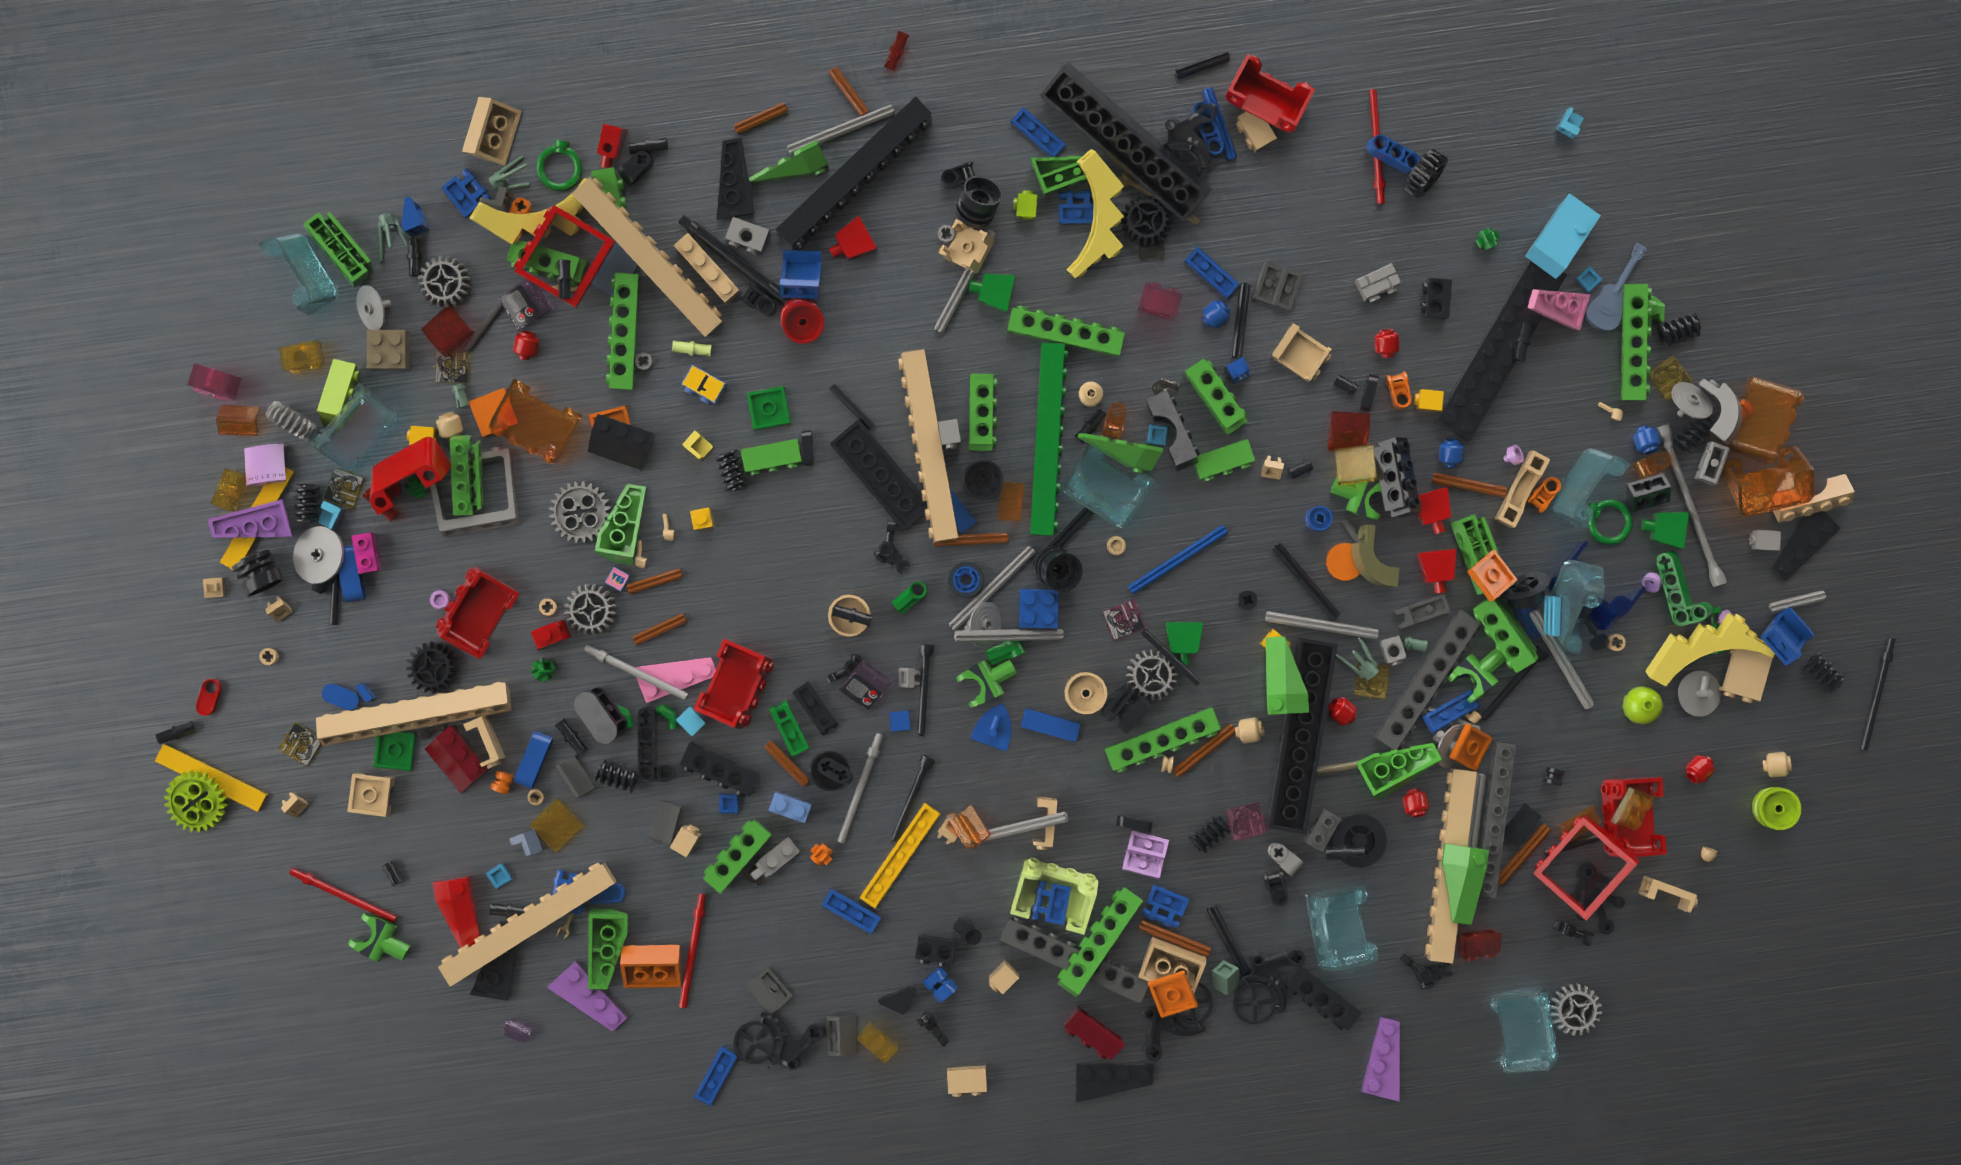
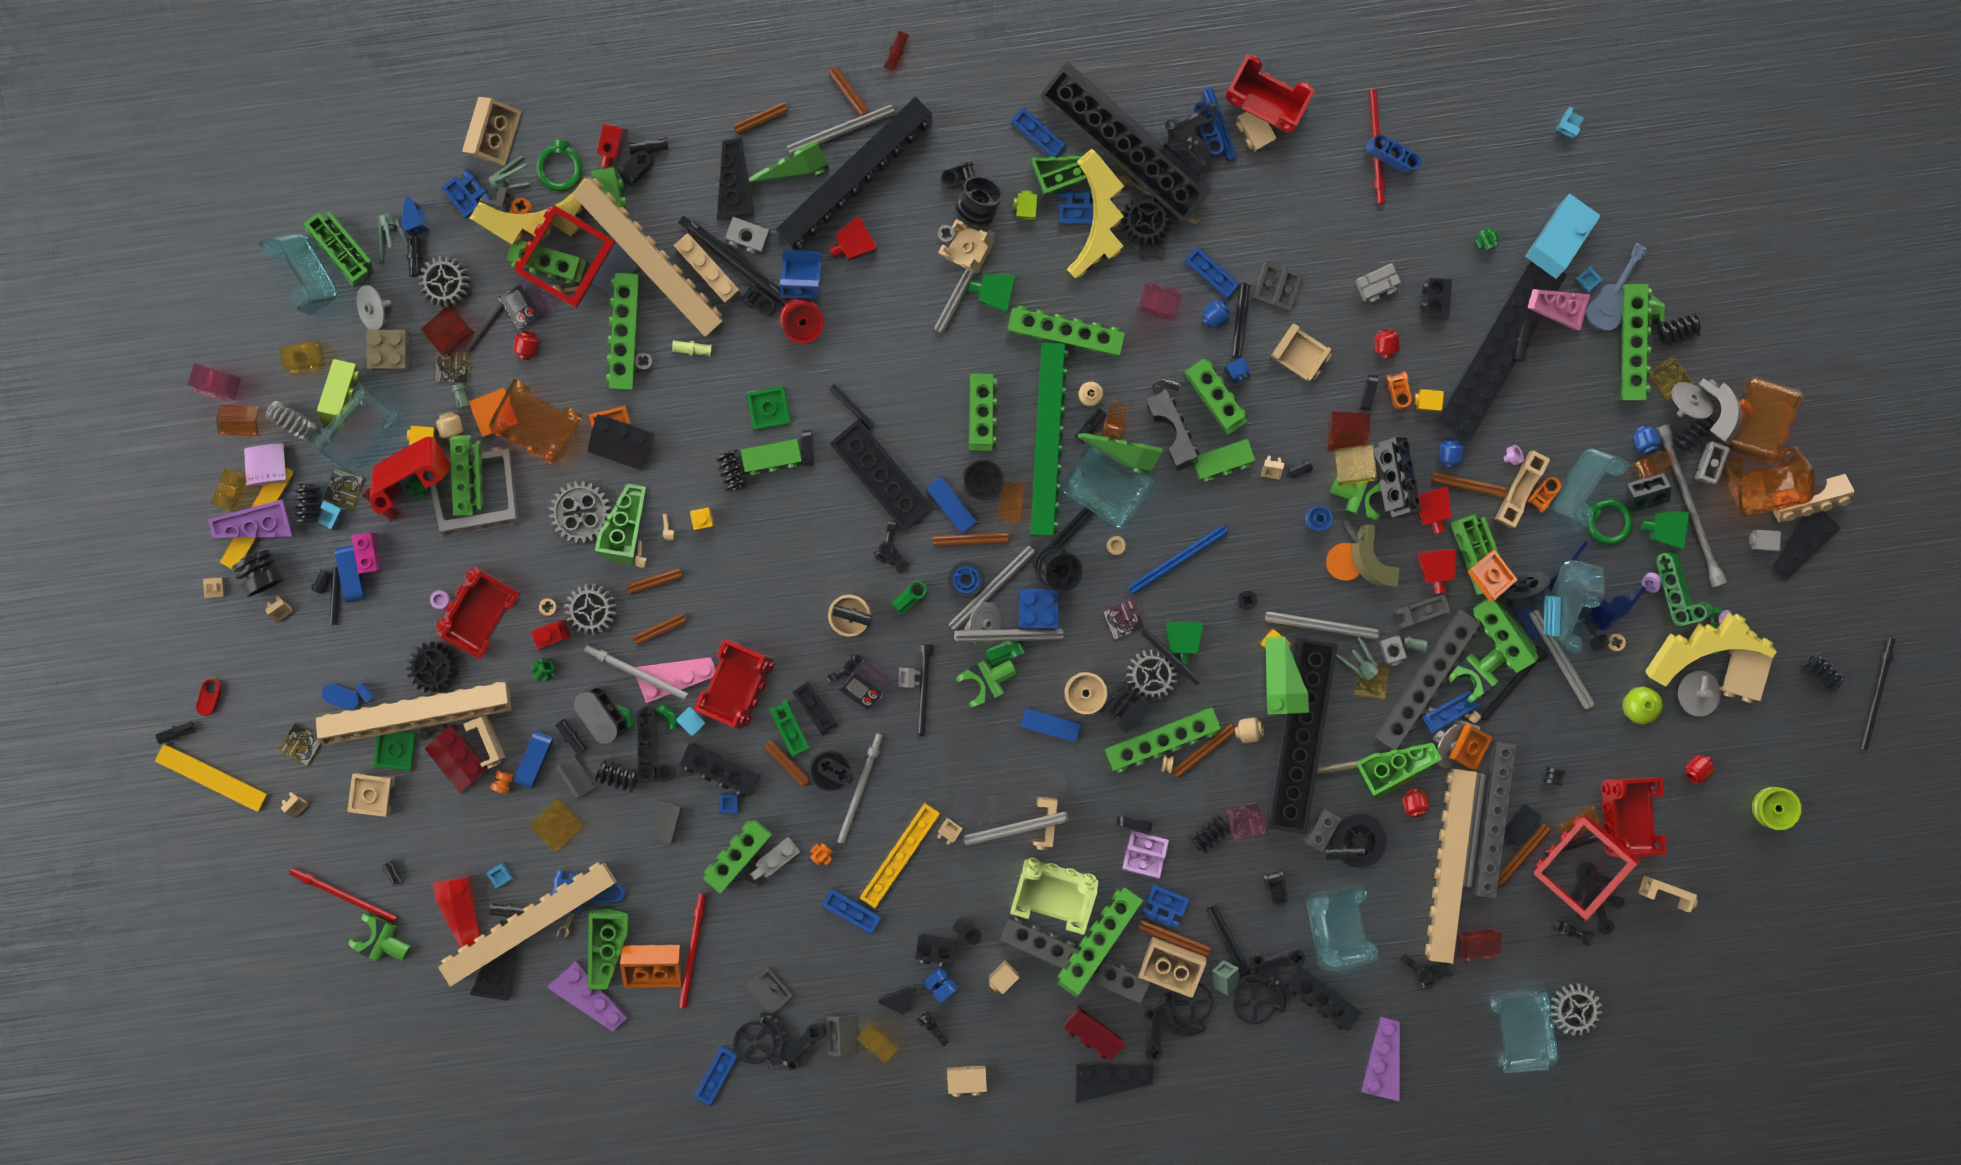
lime gear [164,770,227,833] -> none
tan bush [259,648,279,666] -> none
light grey piece [293,526,344,584] -> none
clear purple brick [502,1017,532,1043] -> none
sand blue panel [509,829,543,856] -> none
tan hinge [527,789,544,805] -> none
black axle [557,260,572,299] -> none
tile [604,566,631,592] -> none
tan brick [670,824,702,857] -> none
yellow brick [681,364,727,405] -> none
light yellow panel [682,430,713,461] -> none
medium blue brick [769,791,812,823] -> none
blue tile [889,710,911,732] -> none
black piece [891,754,935,842] -> none
tan brick [898,349,958,543] -> none
light grey brick [938,419,961,450] -> none
clear orange panel [946,805,991,849] -> none
blue shield [970,703,1011,751] -> none
blue plate [1031,880,1071,925] -> none
dark azure tile [1146,424,1168,446] -> none
orange tile [1148,970,1198,1018] -> none
black axle [1175,50,1230,78] -> none
light grey piece [1268,842,1304,877] -> none
black axle [1272,542,1340,620] -> none
red head [1328,697,1357,726] -> none
black pin [1333,374,1359,395] -> none
black gear [1404,148,1448,198] -> none
bright green wedge [1442,843,1489,925] -> none
tan hand [1598,402,1623,421] -> none
clear yellow tile [1611,787,1654,830] -> none
tan hinge [1701,846,1718,862] -> none
blue panel [1760,607,1815,666] -> none
tan head [1763,752,1792,778] -> none
light grey axle [1769,590,1826,613] -> none

